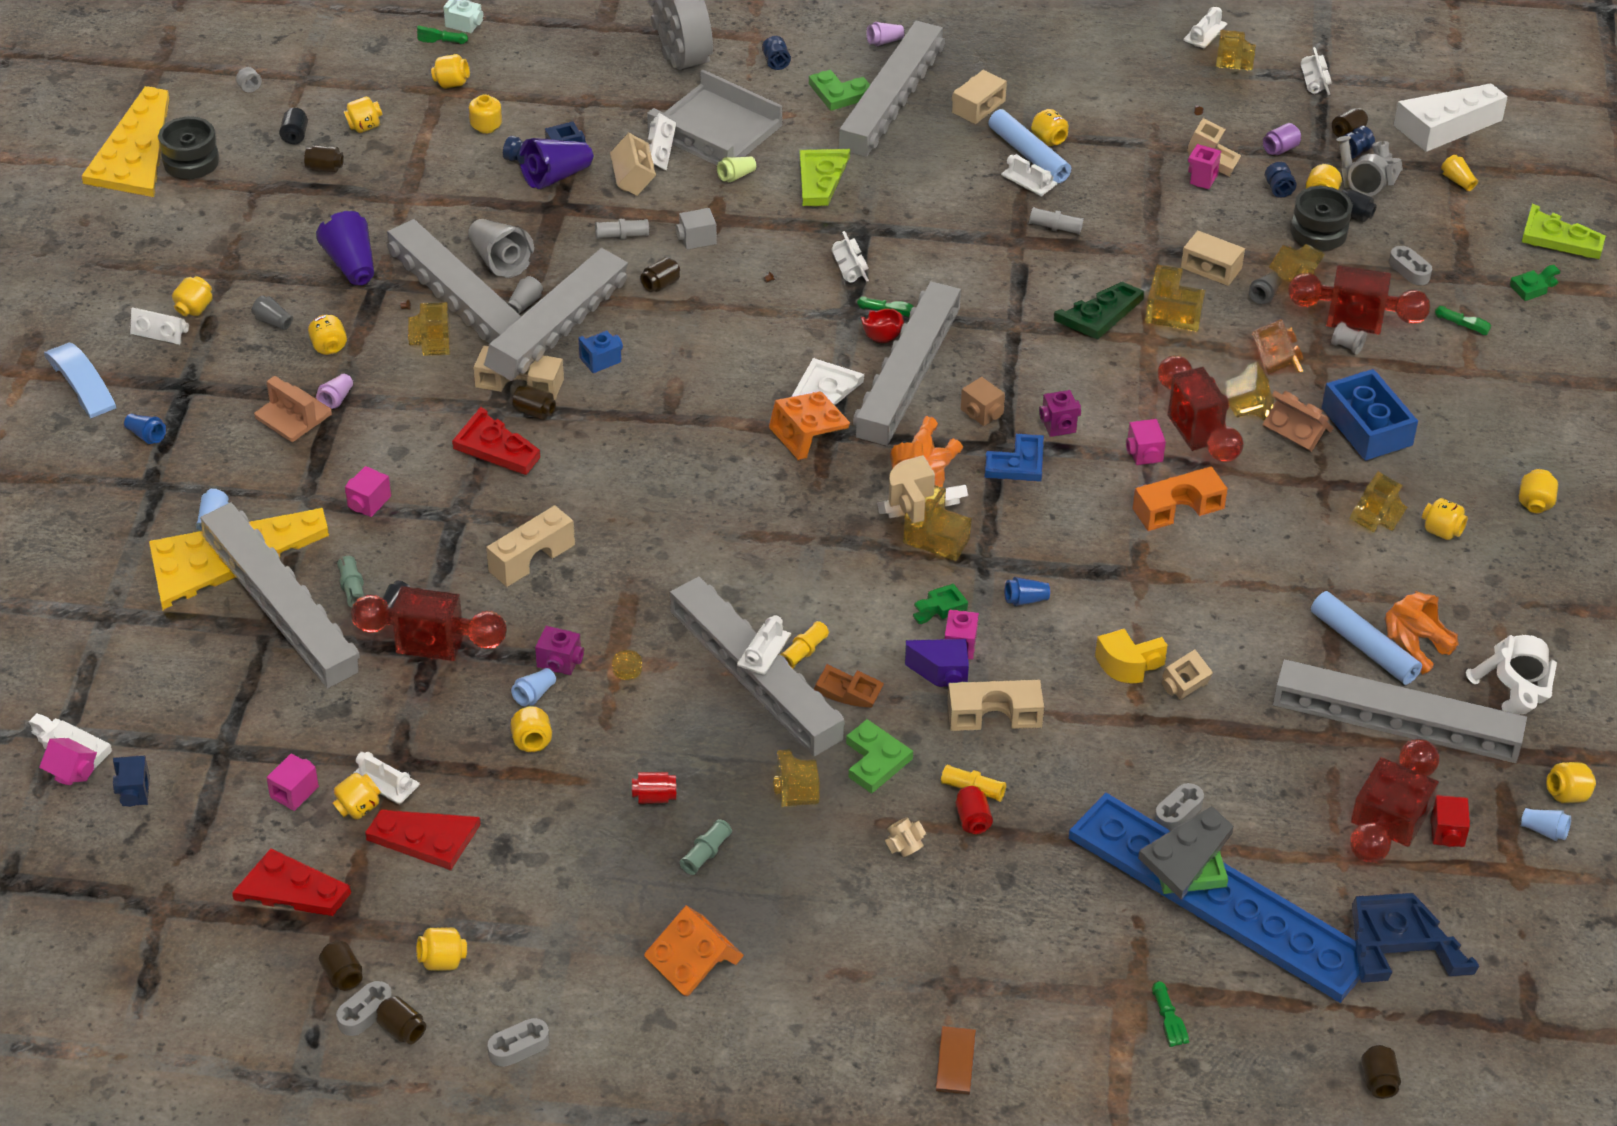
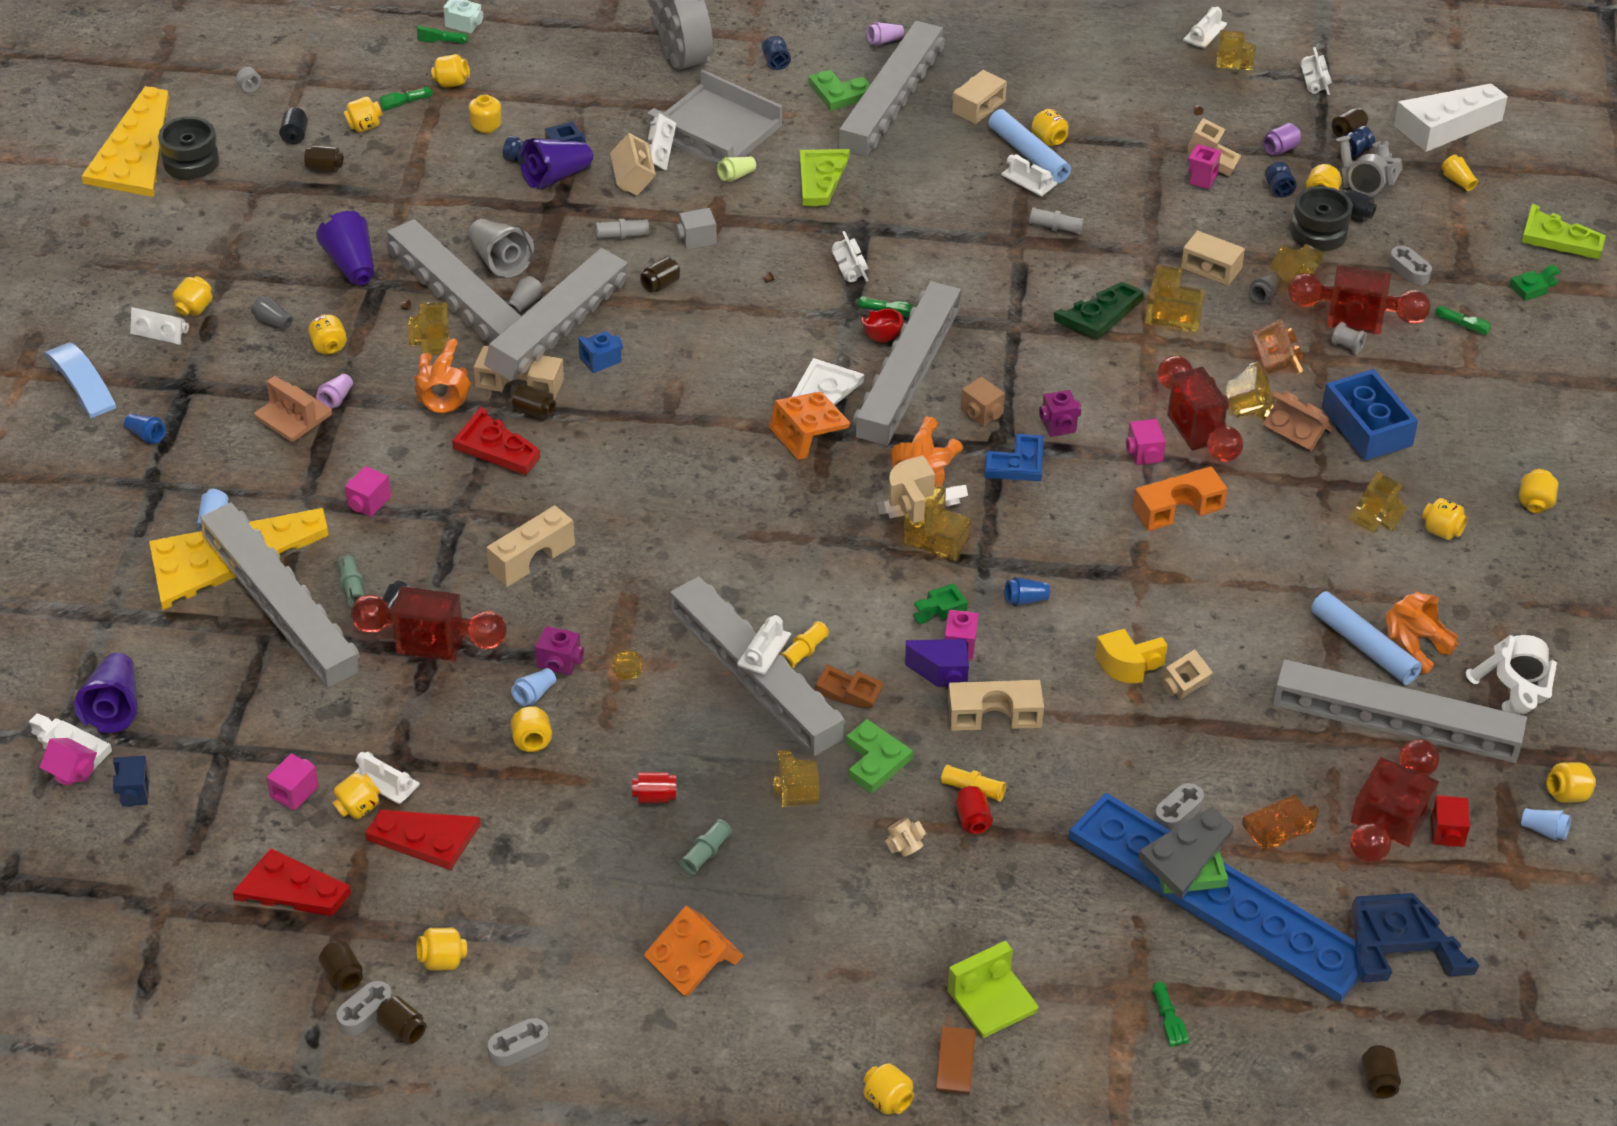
none -> dark purple cone [74,653,138,733]
none -> green piece [379,86,433,111]
none -> orange piece [413,338,472,414]
none -> yellow head [863,1063,915,1115]
none -> lime bracket [947,940,1039,1038]
none -> clear orange bracket [1242,794,1319,851]

